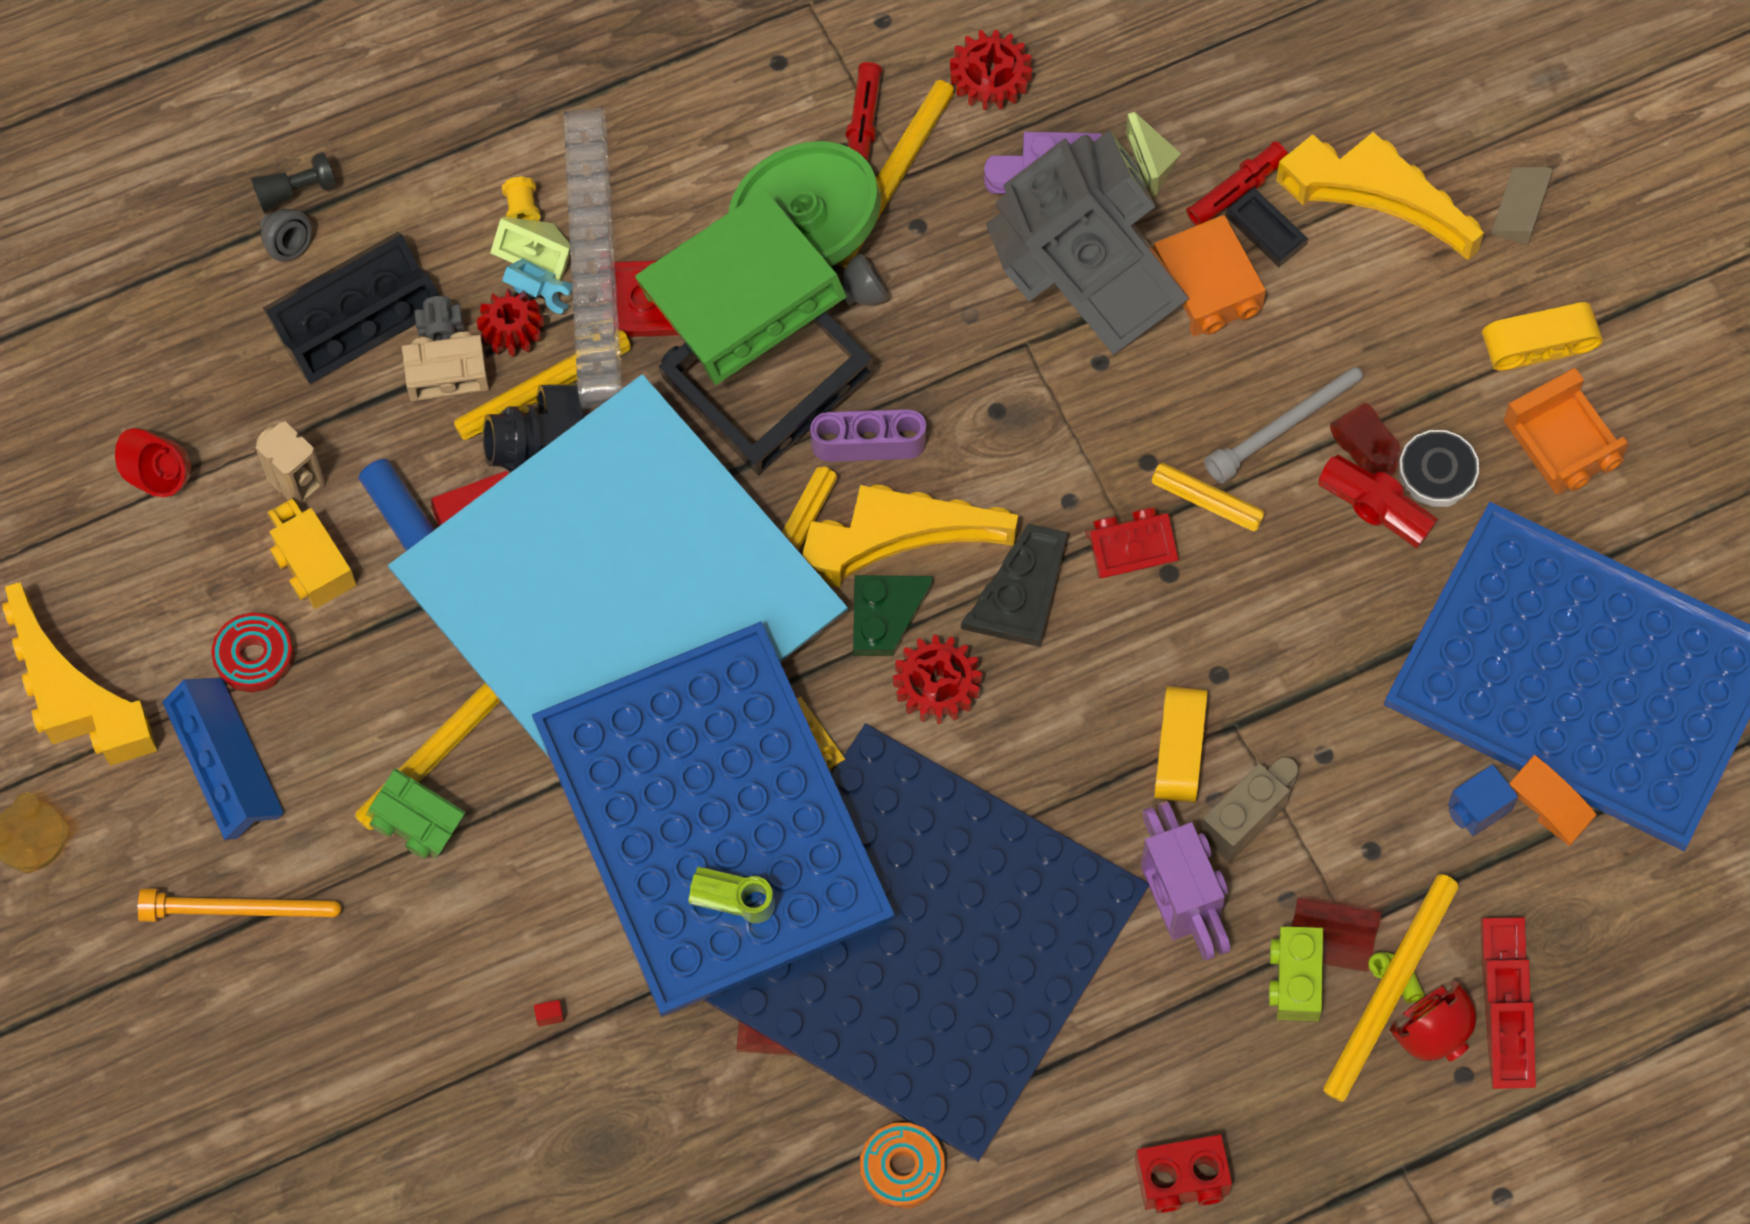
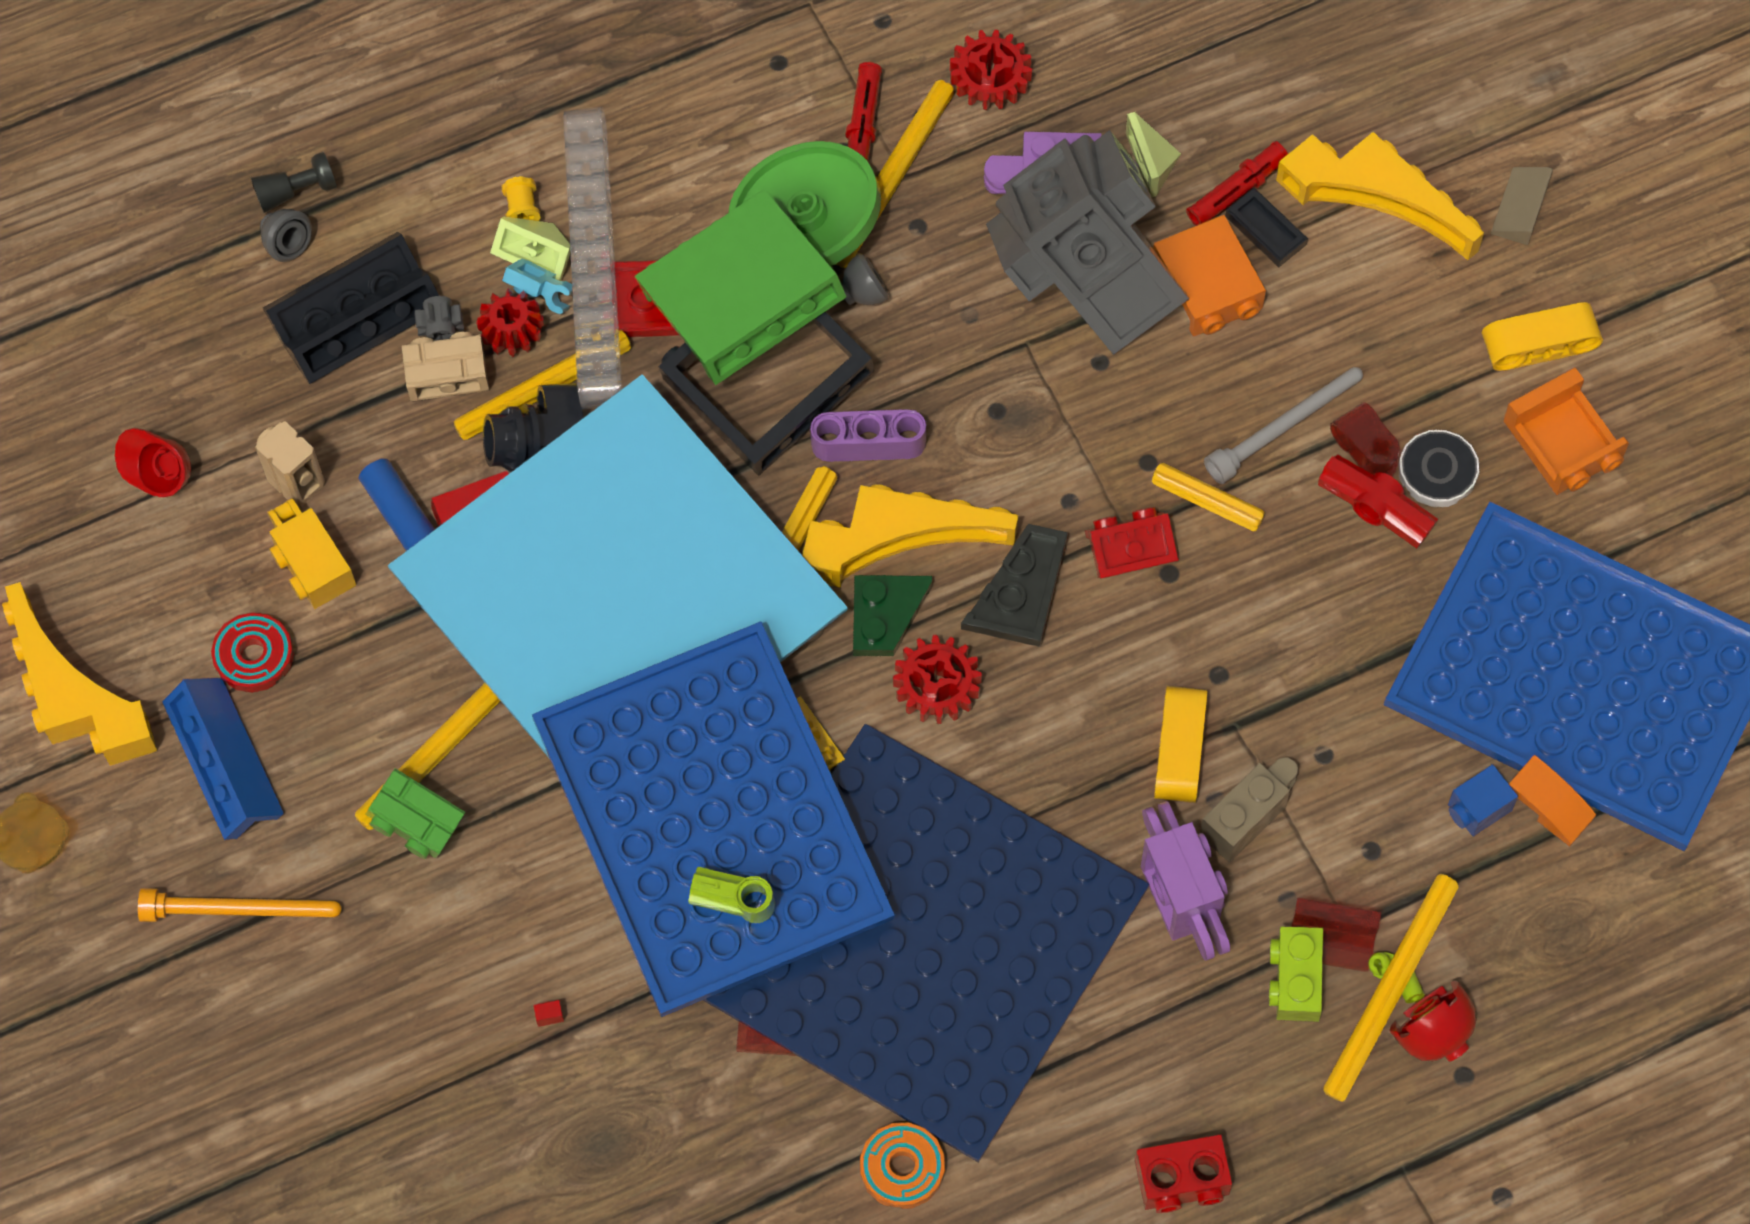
red slope [1480,917,1536,1089] -> none

